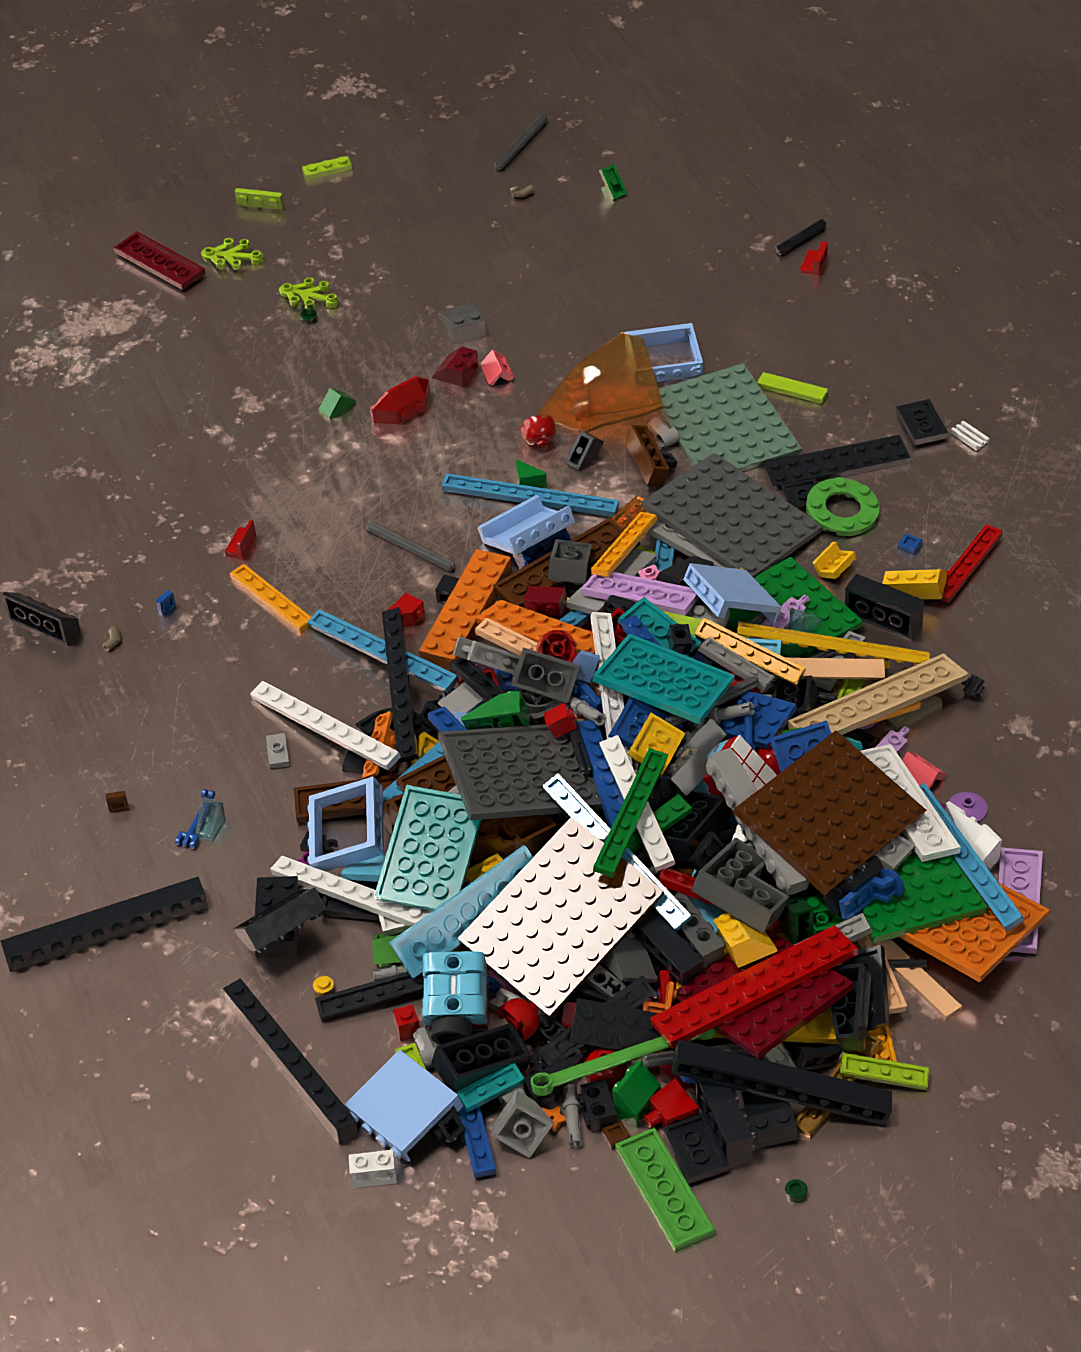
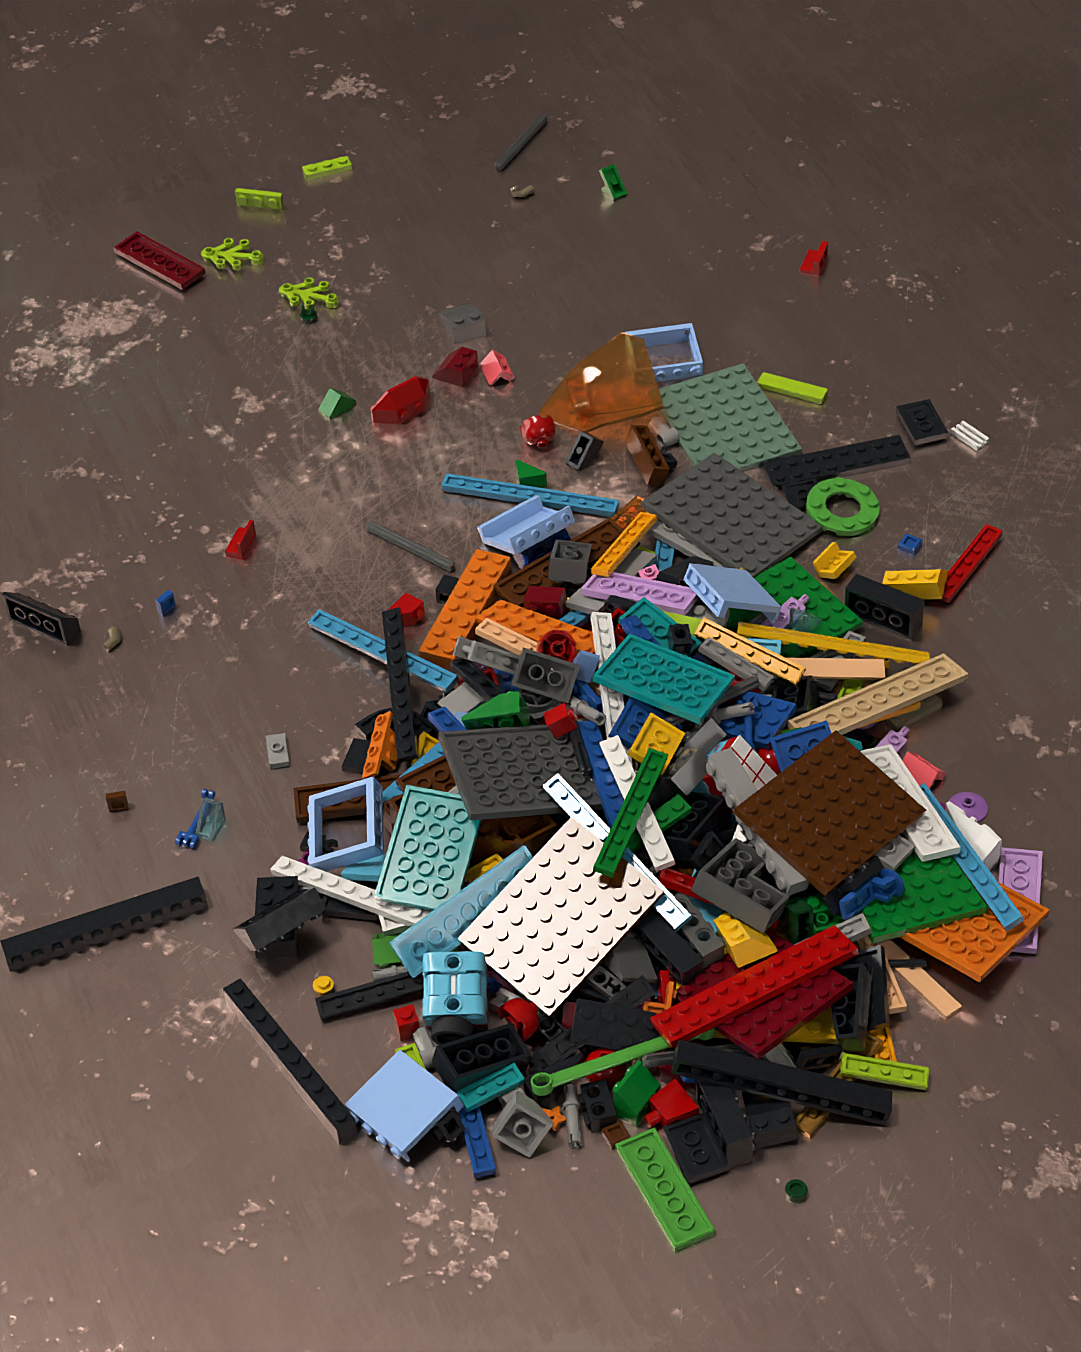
light orange tile [230,564,311,633] -> none
white plate [250,681,401,770] -> none
white brick [349,1150,397,1188] -> none
black axle [775,219,827,255] -> none
black gear [961,674,986,697] -> none

